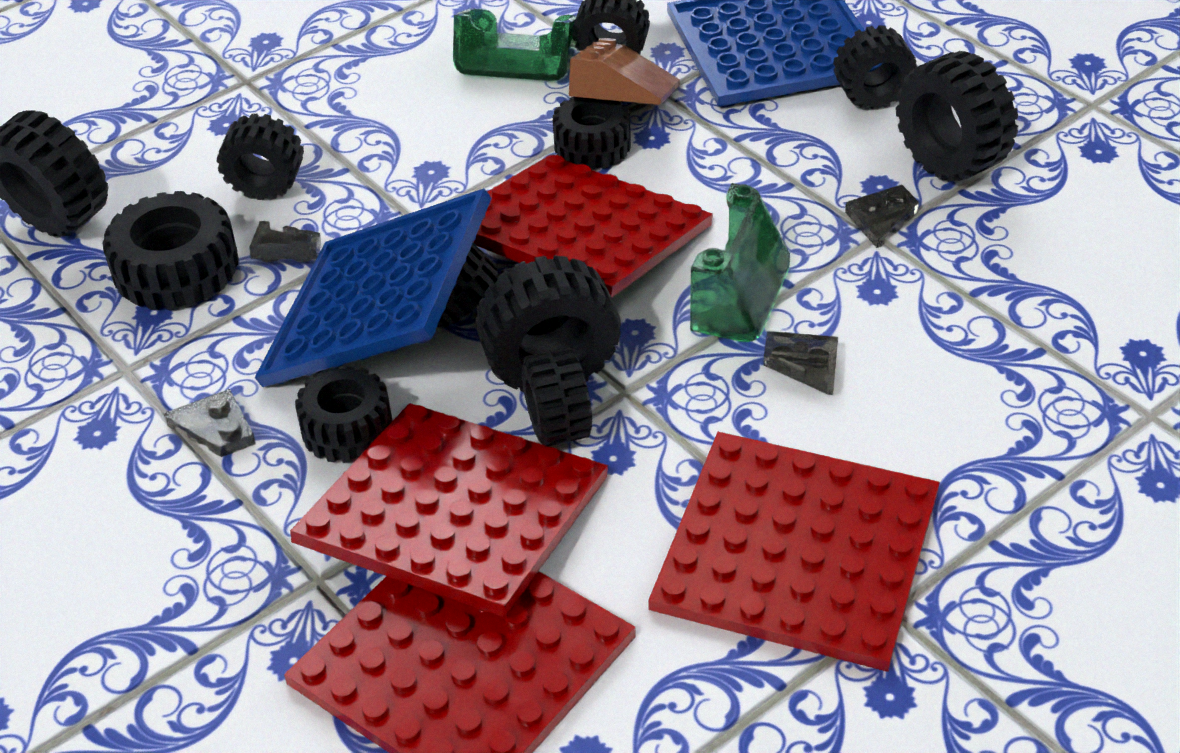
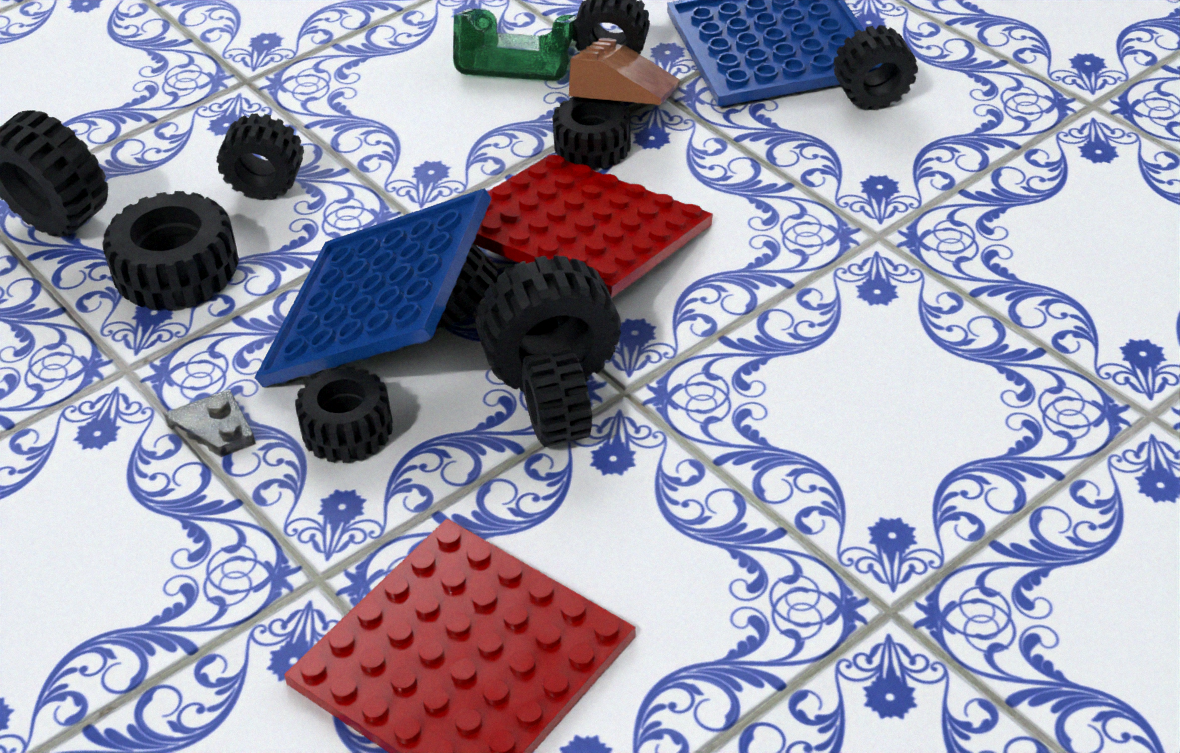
clear smoke wing [249,221,321,262] -> none
red plate [290,403,608,618] -> none
red plate [648,431,940,672] -> none
clear green windscreen [690,183,790,342] -> none
clear smoke wing [763,331,838,395] -> none
clear smoke wing [845,185,919,248] -> none
black tyre [896,51,1018,181] -> none

